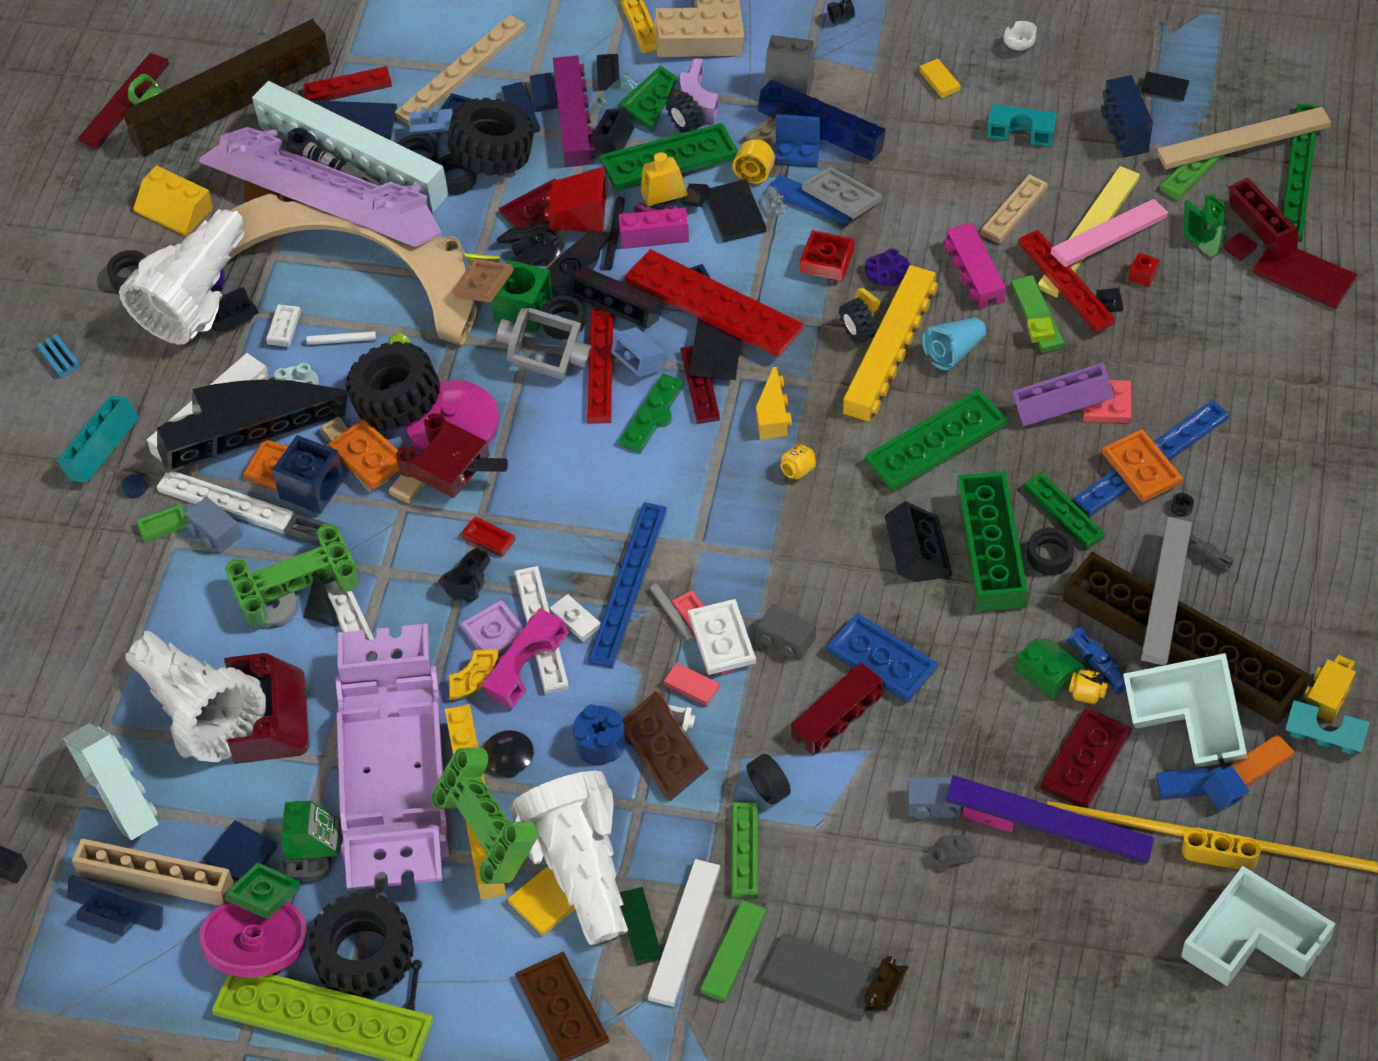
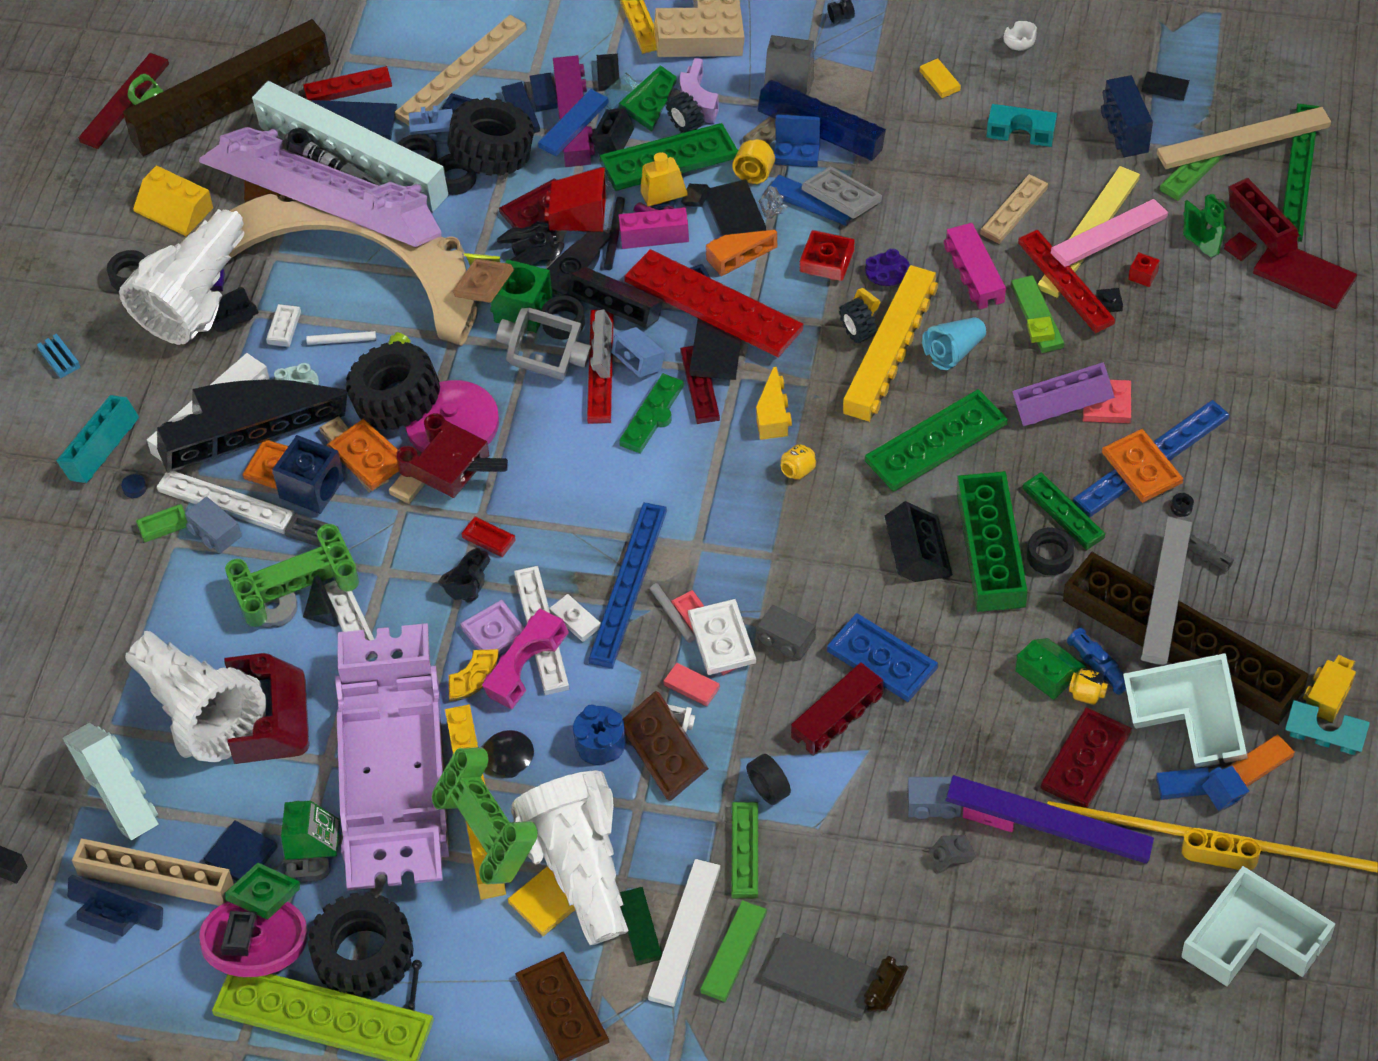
none -> black tile [221,911,257,956]
none -> blue tile [538,89,609,156]
none -> light grey plate [590,309,612,378]
none -> orange slope [706,230,778,277]

